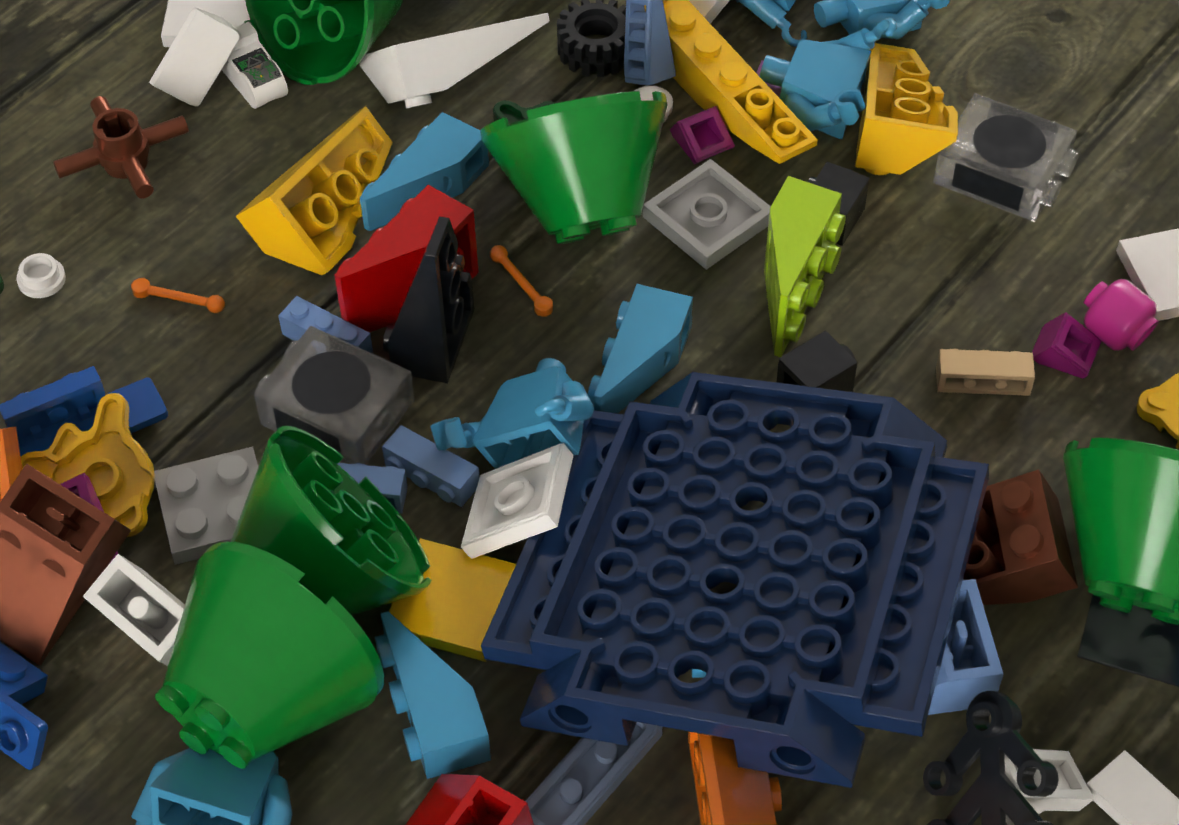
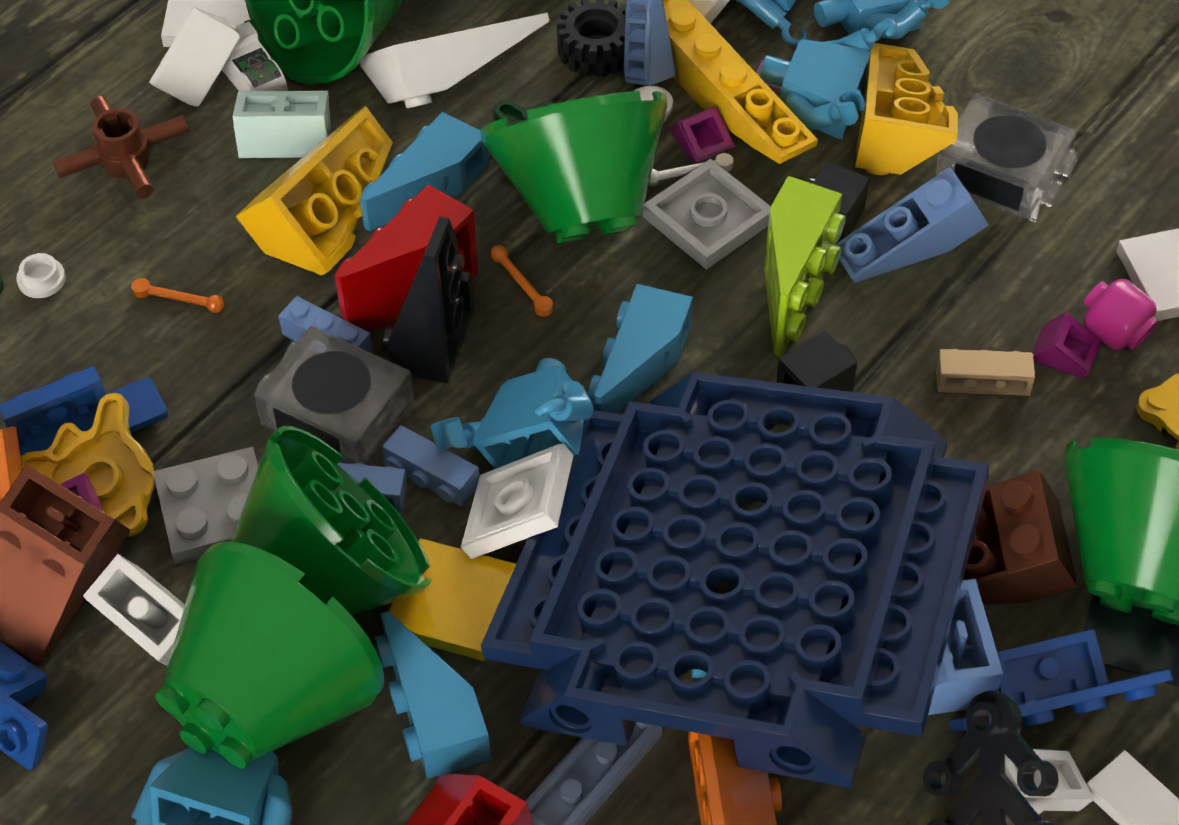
none -> light aqua hinge [233,91,331,158]
none -> white hinge [648,153,734,186]
none -> medium blue slope [835,167,989,283]
none -> blue bracket [949,629,1173,732]

